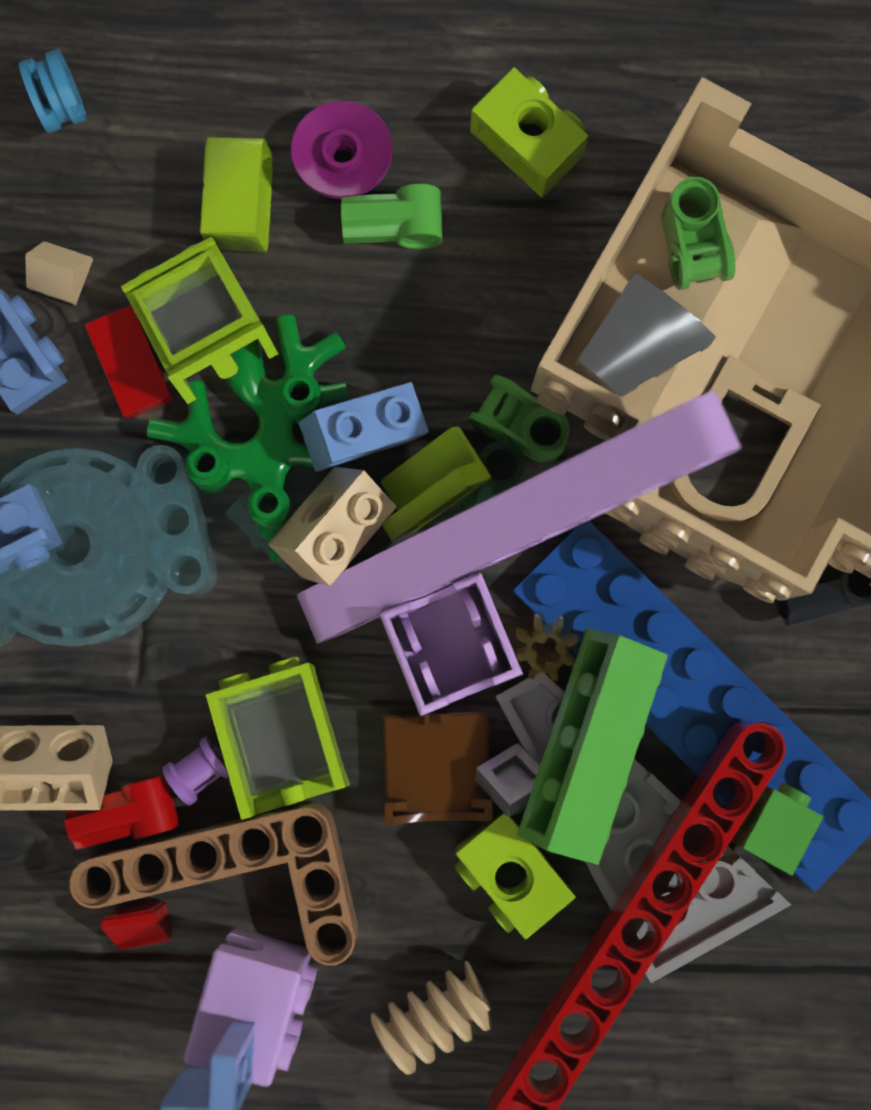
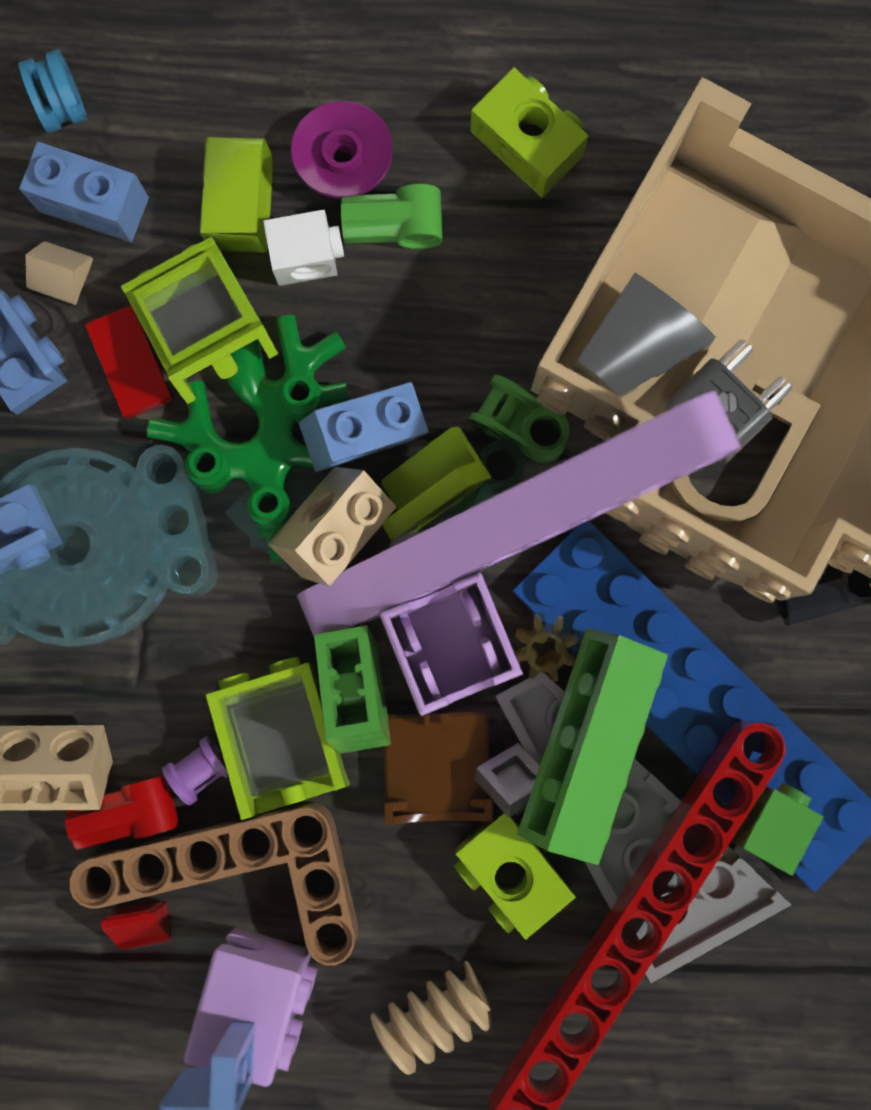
bright green piece [662,177,736,290] -> none
none -> medium blue brick [19,141,149,243]
none -> white brick [263,209,344,286]
none -> bright green brick [314,625,391,754]
none -> dark grey piece [665,339,792,464]

